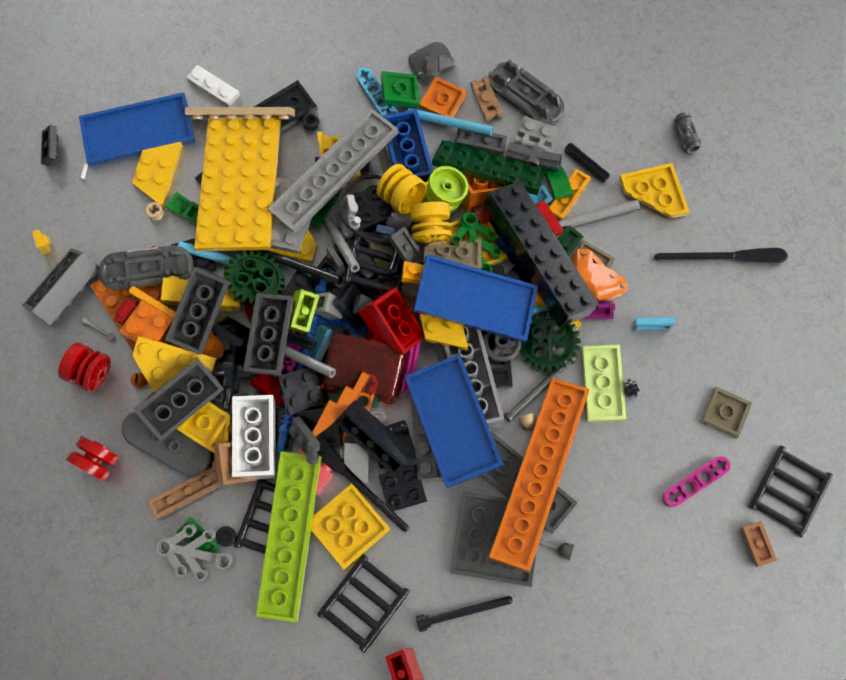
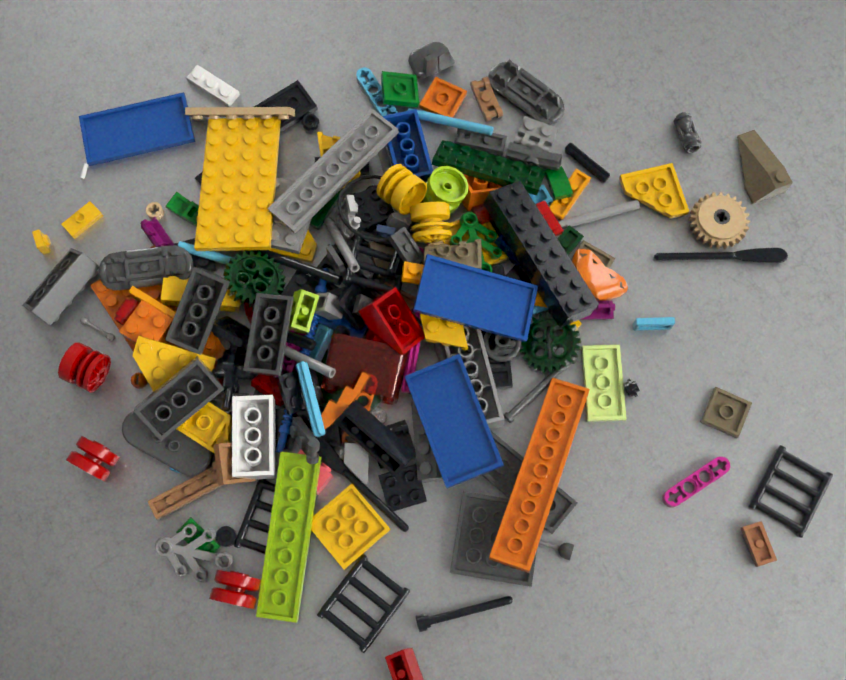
black plate [41,125,58,166] -> none
yellow wing [132,142,183,208] -> none
tan hinge [519,413,536,429] -> none
none -> yellow plate [61,201,103,239]
none -> magenta hinge [140,217,175,247]
none -> red wheel [209,570,261,609]
none -> medium azure axle [296,361,325,437]
none -> tan gear [689,192,750,249]
none -> dark tan wedge [737,130,793,204]

